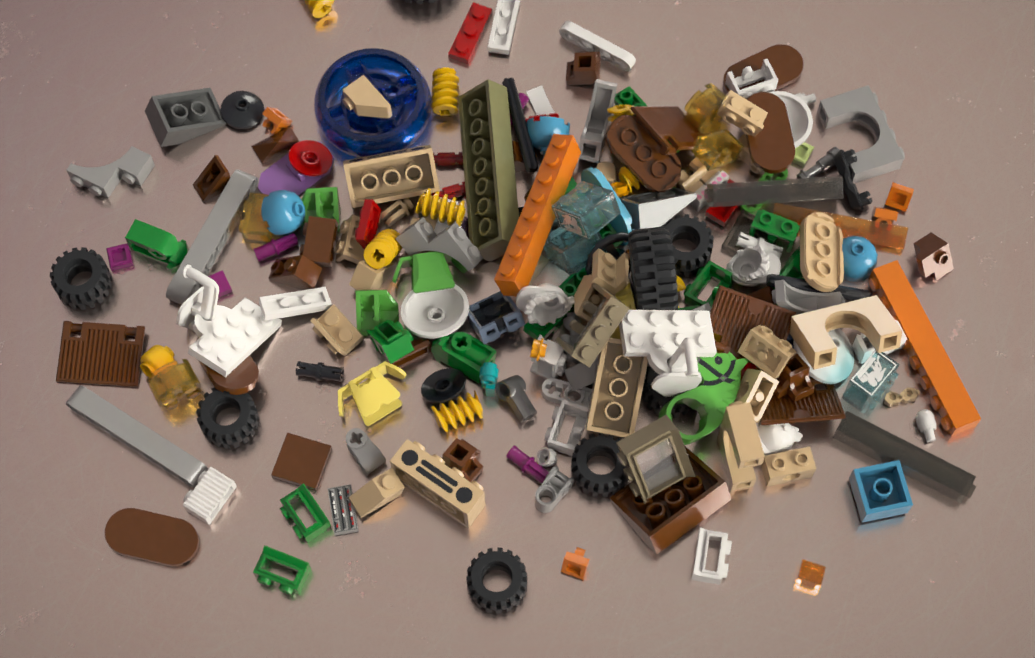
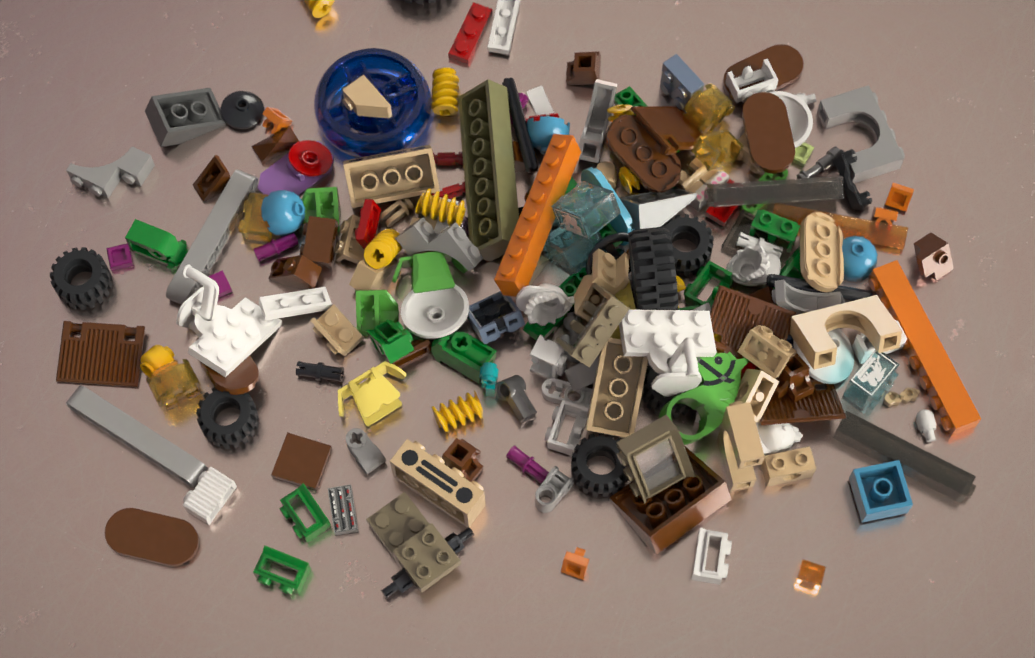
tan slope [348,468,405,518] -> none
black dish [421,368,466,403] -> none
black tyre [466,547,527,614] -> none
light orange plate [530,338,547,361] -> none
white hinge [537,447,557,467] -> none
white beam [559,21,636,71] -> none
light orange plate [610,182,629,197] -> none
tan bracket [717,90,768,137] -> none
none -> dark tan piece [366,492,474,599]
none -> sand blue piece [660,54,704,115]

